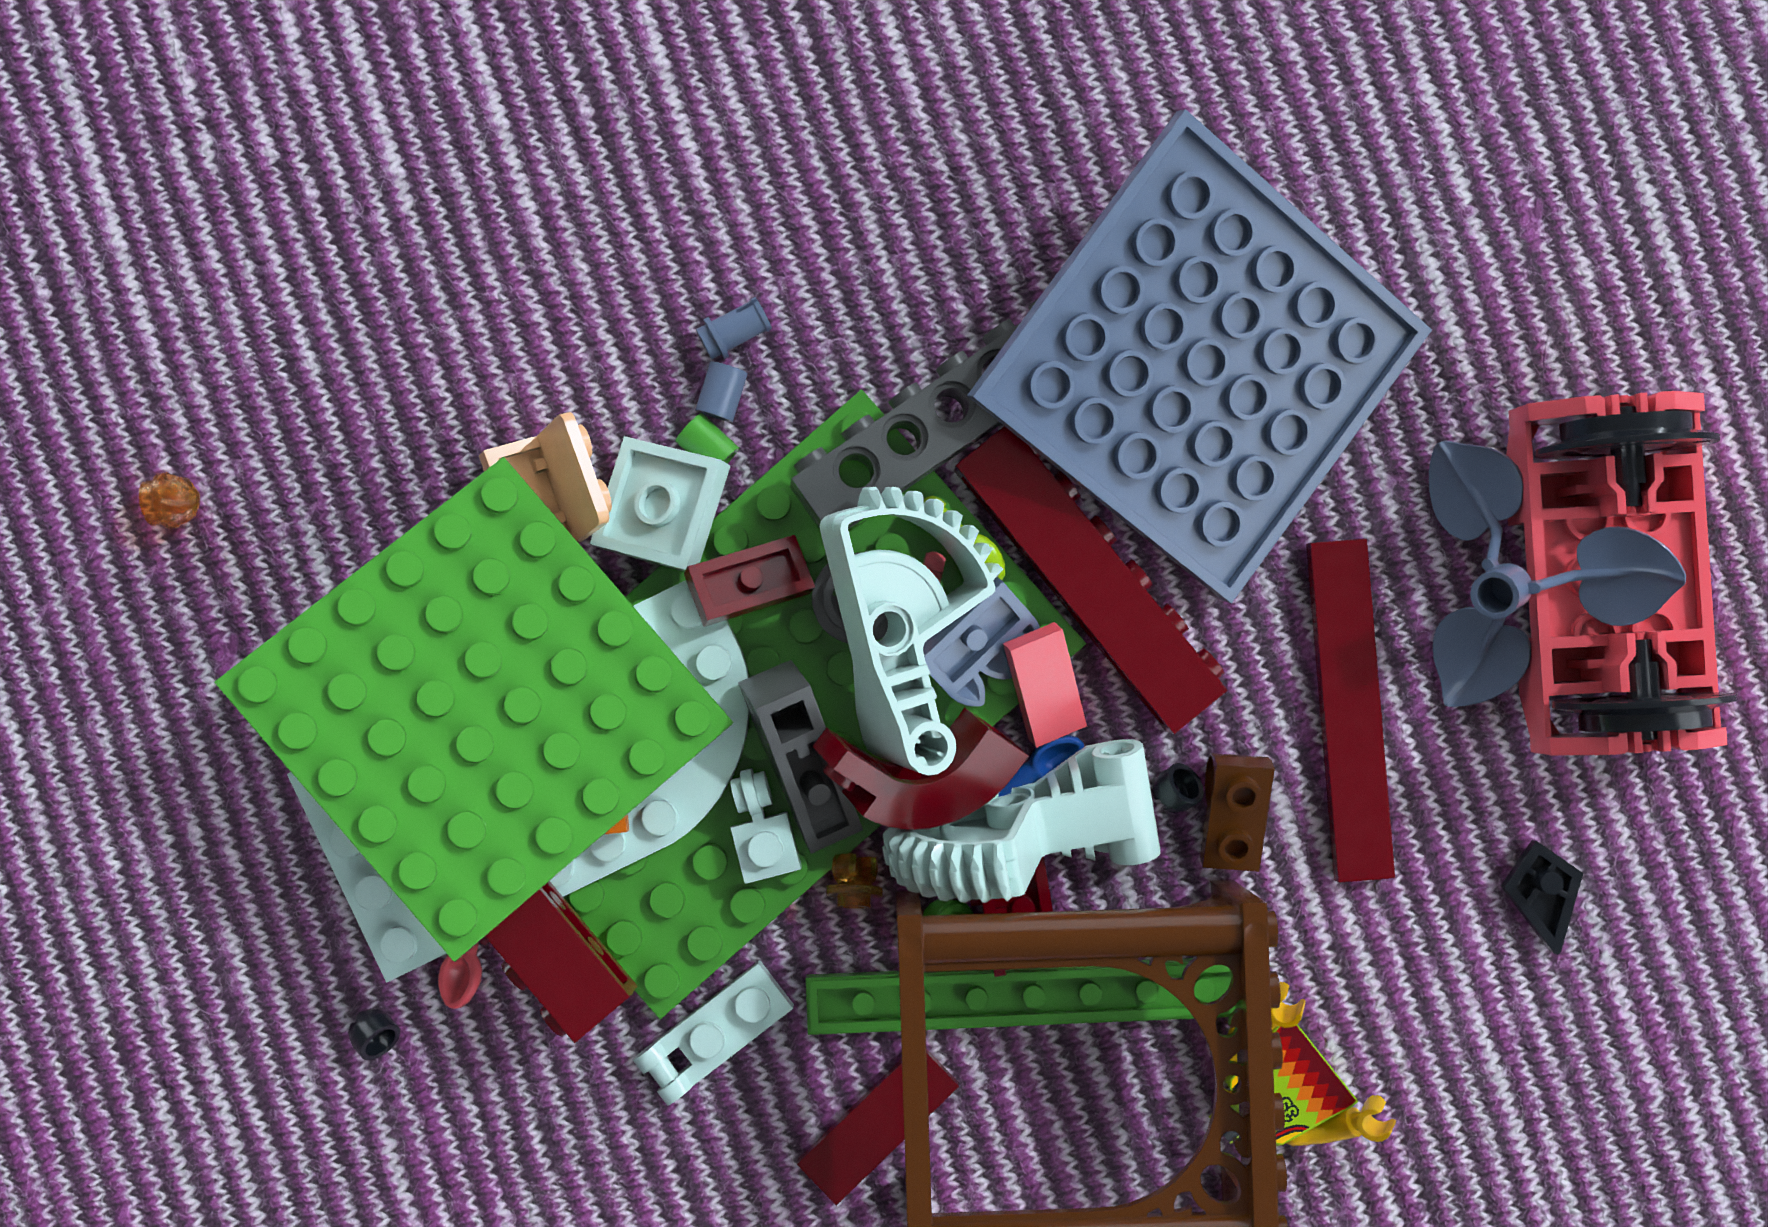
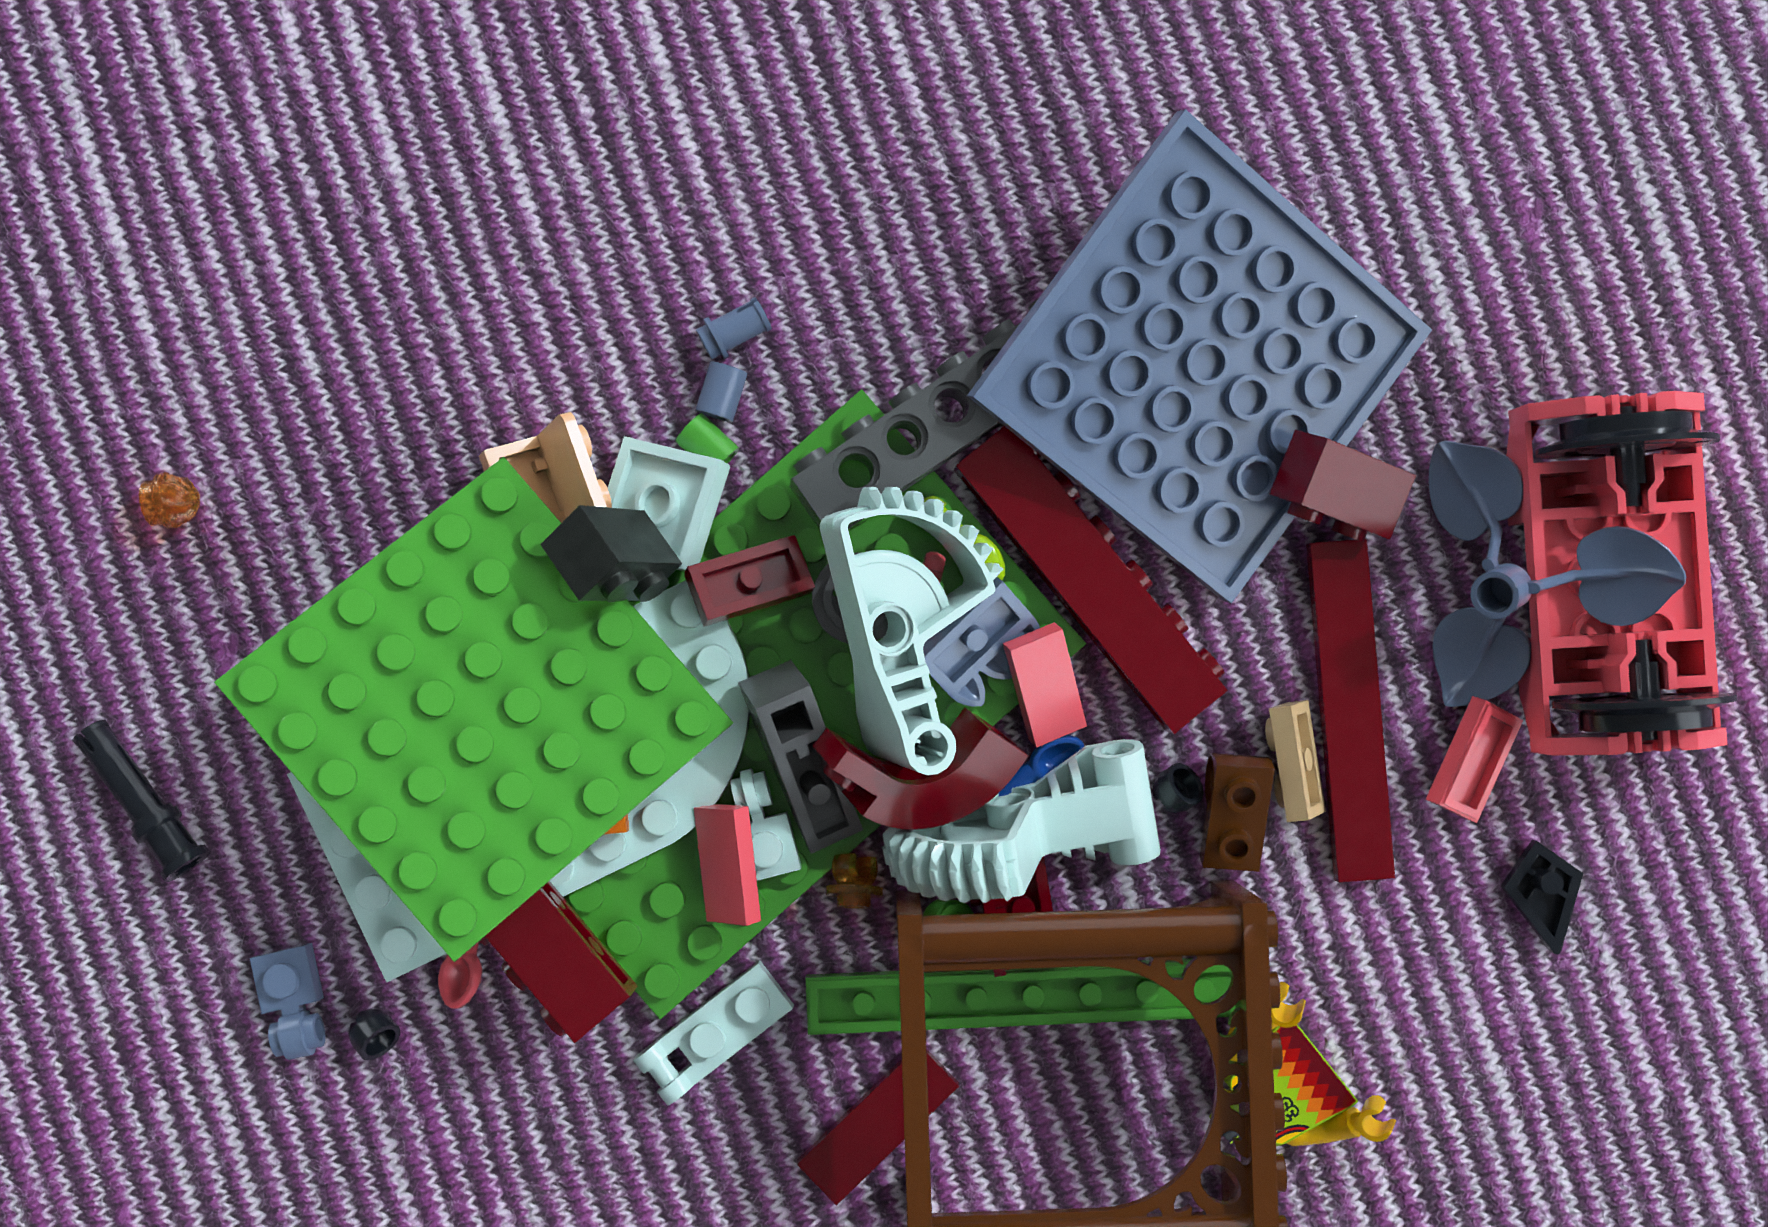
none -> black pin [73,720,210,883]
none -> sand blue plate [250,943,326,1060]
none -> pearl dark grey brick [540,505,682,602]
none -> coral tile [694,804,761,926]
none -> tan plate [1265,700,1326,822]
none -> brick [1269,429,1416,542]
none -> coral tile [1426,696,1523,823]

